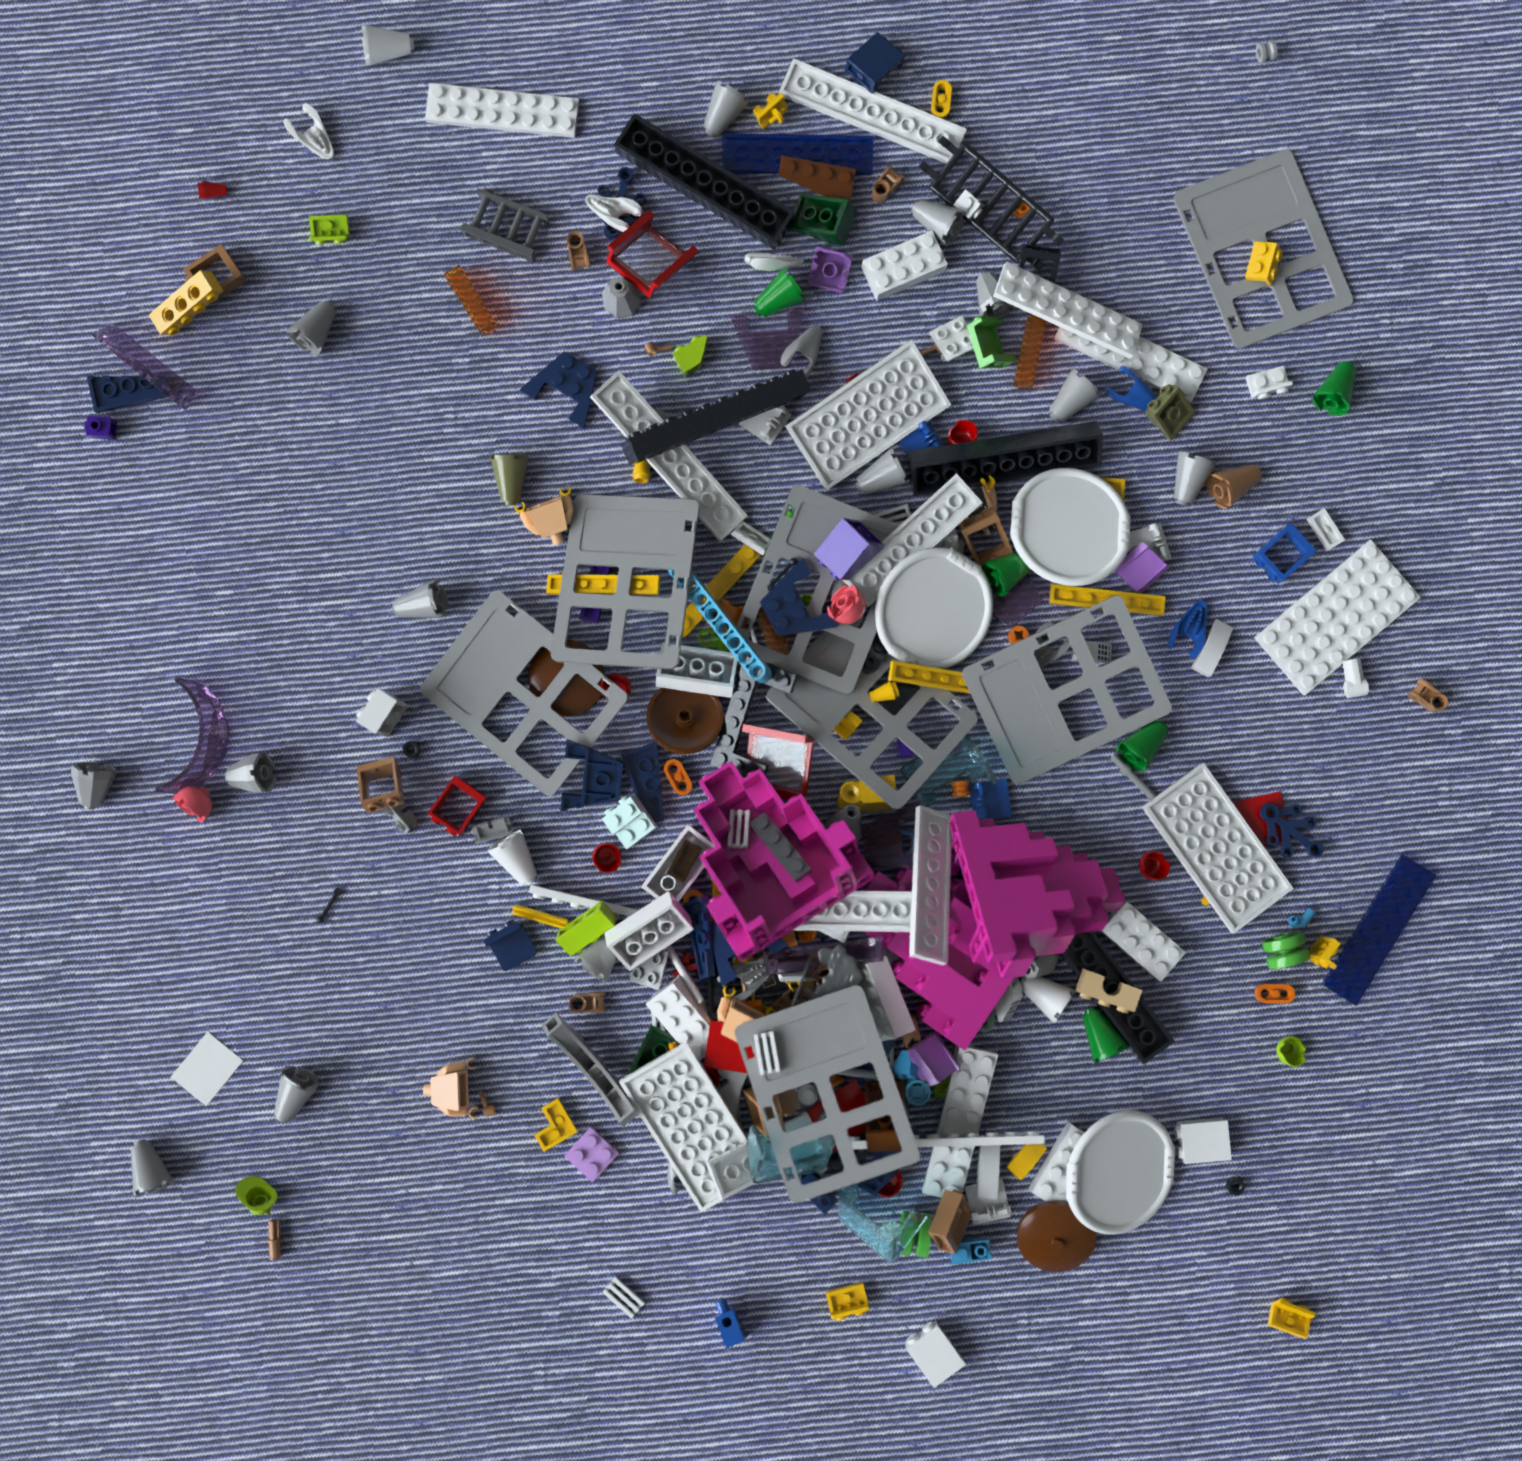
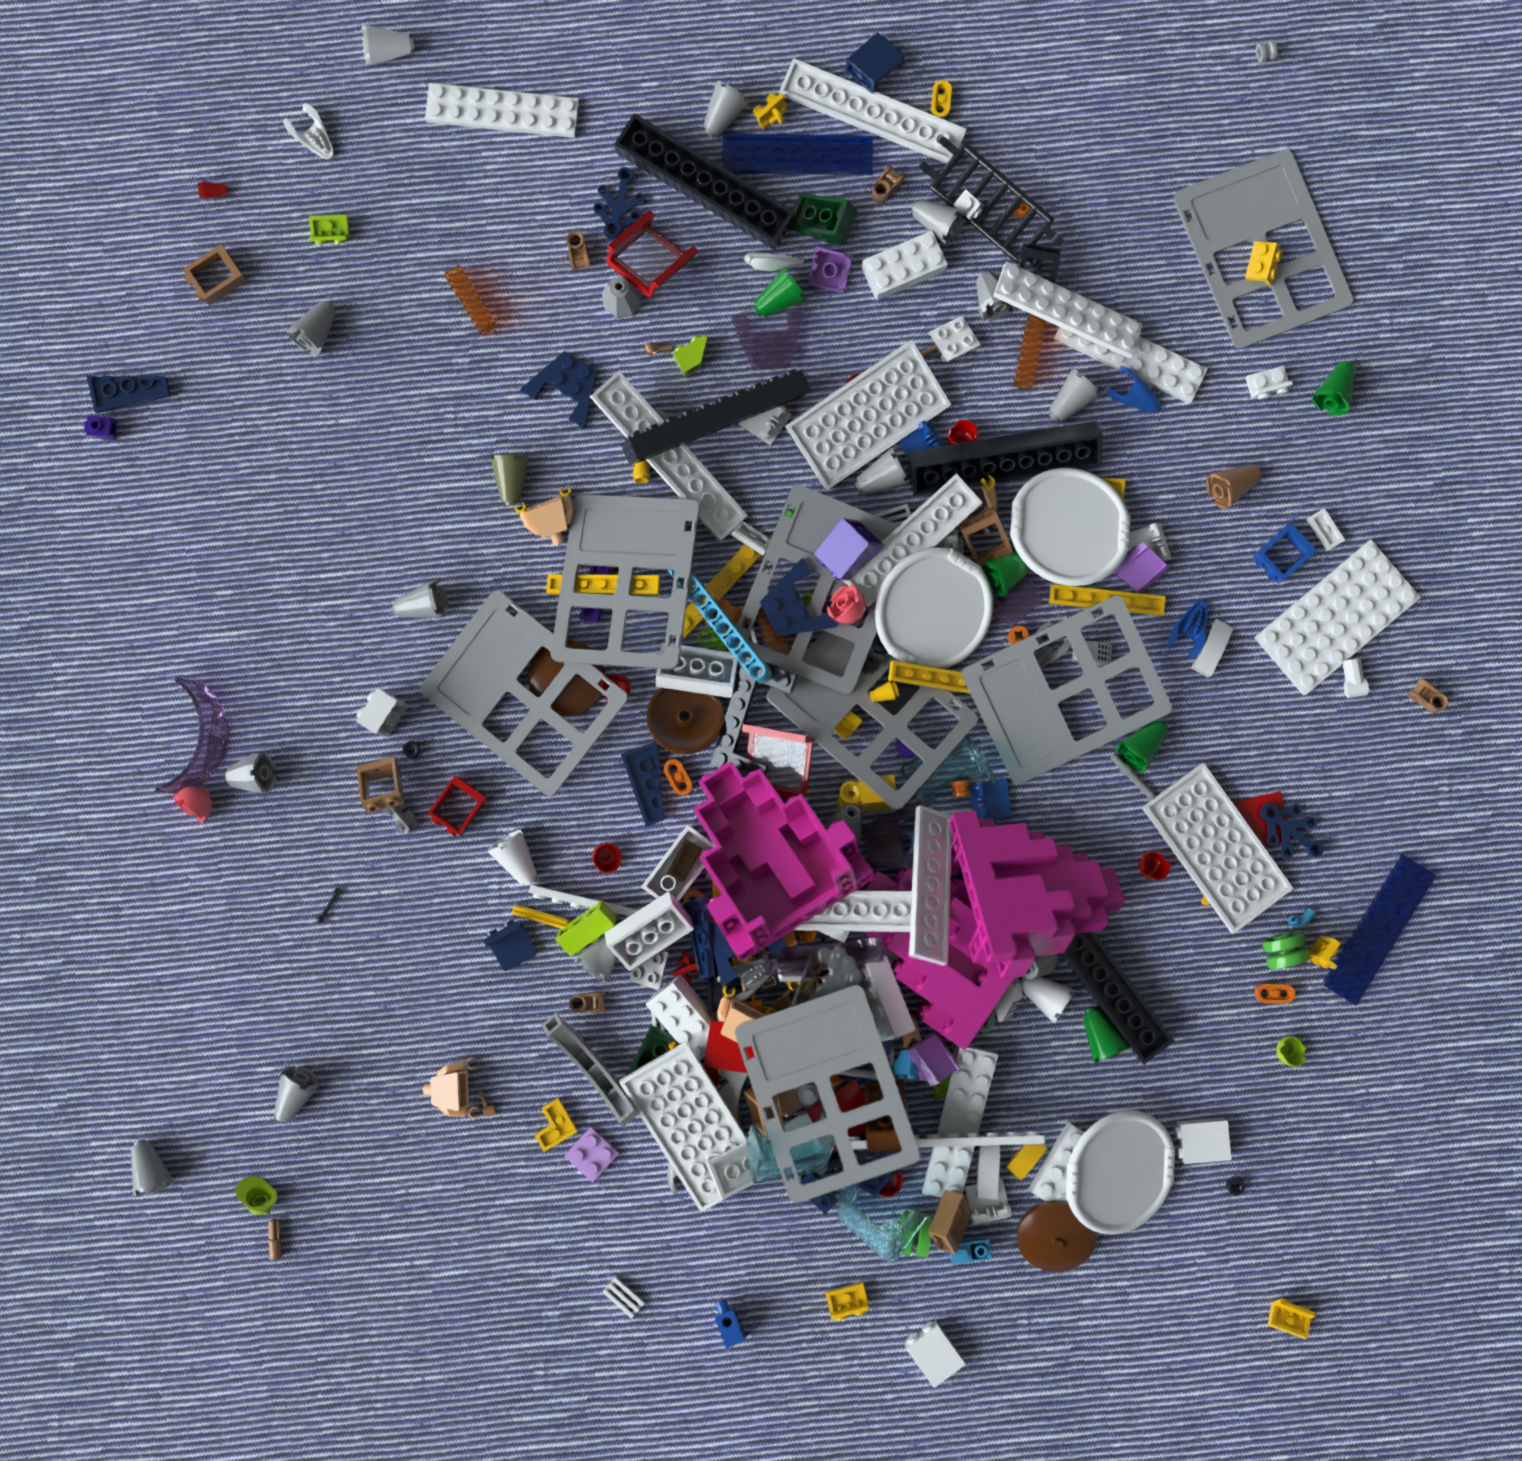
light grey cone [71,762,116,809] -> none
clear purple windscreen [92,323,199,410] -> none
yellow brick [149,270,223,336] -> none
white sticker [171,1032,243,1106] -> none
dark grey fence [461,188,550,263] -> none
light grey hinge [471,816,513,844] -> none
dark blue wing [560,739,623,812] -> none
white animal [585,195,643,232] -> none
light aqua plate [602,795,658,850] -> none
white bar [664,945,705,1005] -> none
white tile [728,810,751,848] -> none
dark grey plate [749,812,812,883] -> none
white tile [753,1031,781,1075] -> none
black hinge [767,558,798,589] -> none
reddish brown wing [778,156,856,201] -> none
light grey animal [781,324,822,379] -> none
medium azure wheel [904,1078,931,1106] -> none
bright green panel [967,316,1016,369] -> none
tan arch [1075,969,1142,1014] -> none
white brick [1100,901,1186,982] -> none
olive plate [1144,384,1195,440] -> none
light grey cone [1173,451,1216,506] -> none

